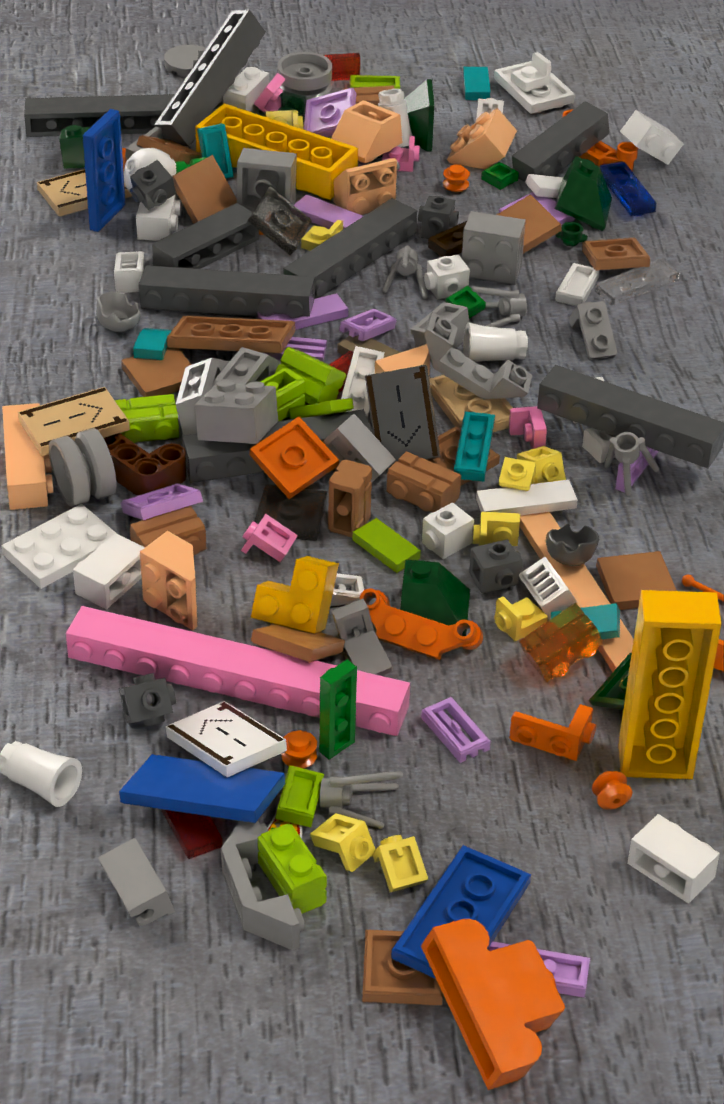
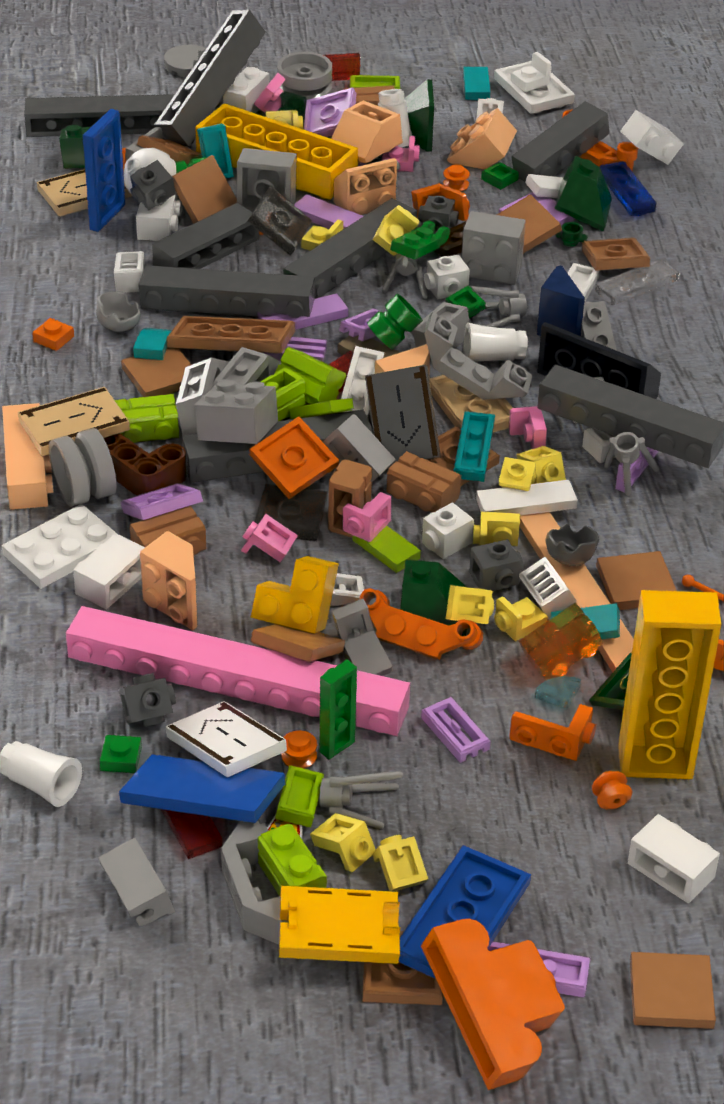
none -> orange plate [32,318,74,351]
none -> green plate [100,735,142,773]
none -> yellow piece [279,885,401,964]
none -> bright pink bracket [343,492,391,542]
none -> green wheel [367,293,423,350]
none -> light yellow bracket [372,205,420,256]
none -> green hinge [390,221,450,260]
none -> orange bracket [411,183,470,221]
none -> light yellow bracket [446,585,494,624]
none -> clear light blue tile [535,676,581,710]
none -> dark blue slope [537,265,585,336]
none -> black slope [537,322,661,399]
none -> medium nougat tile [630,952,716,1029]

